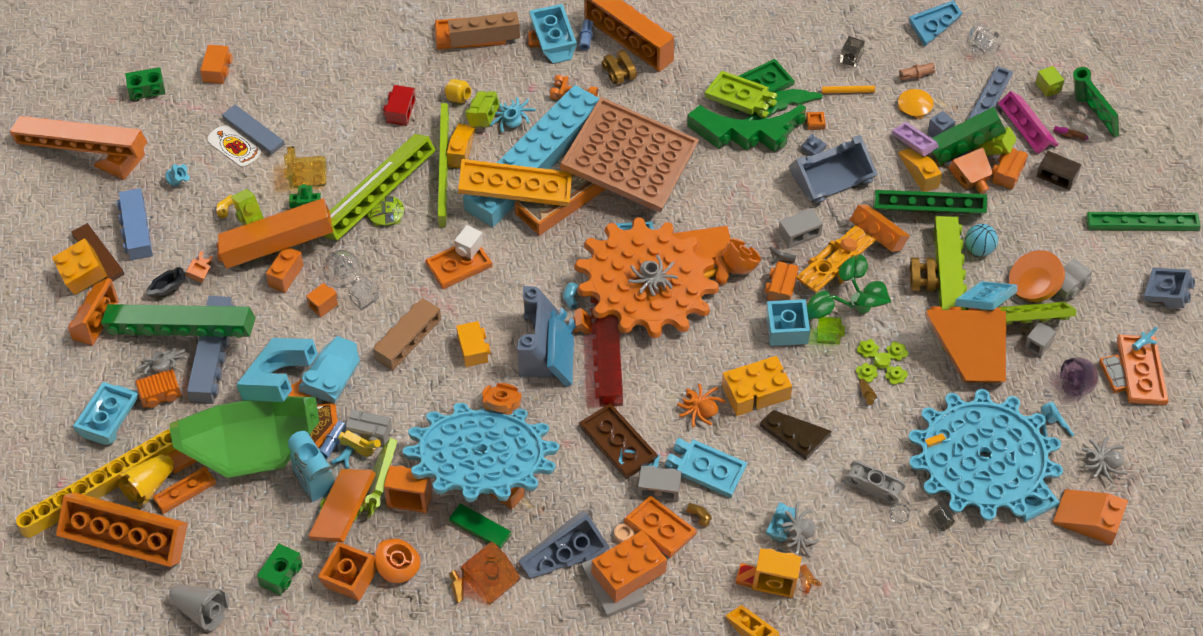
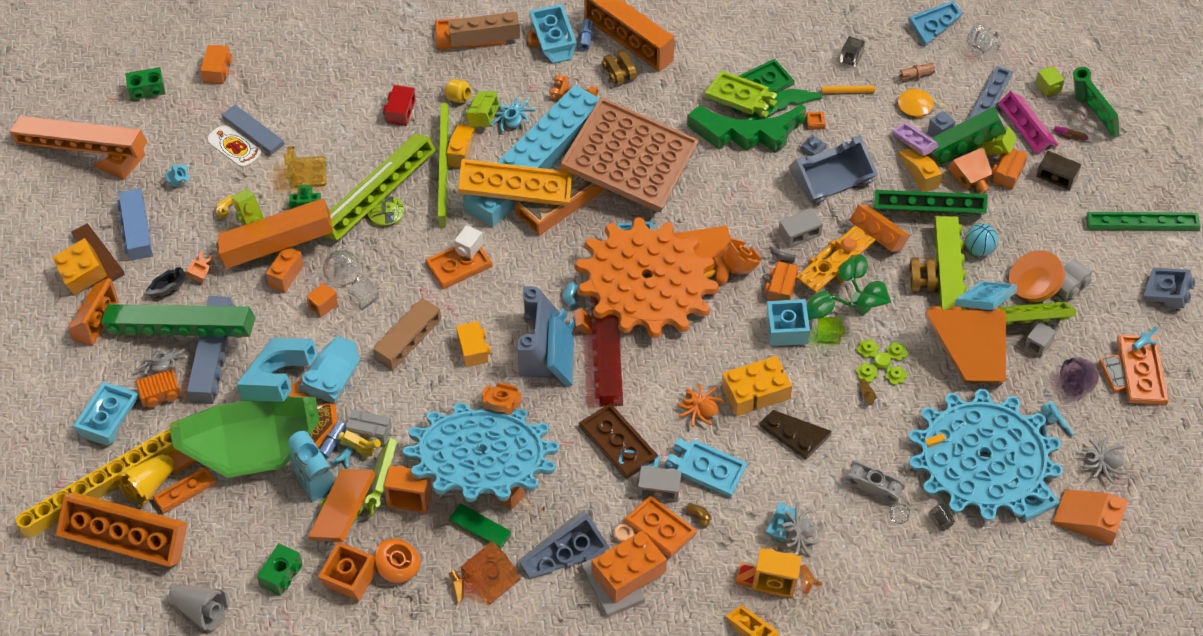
light grey animal [628,255,678,296] -> none

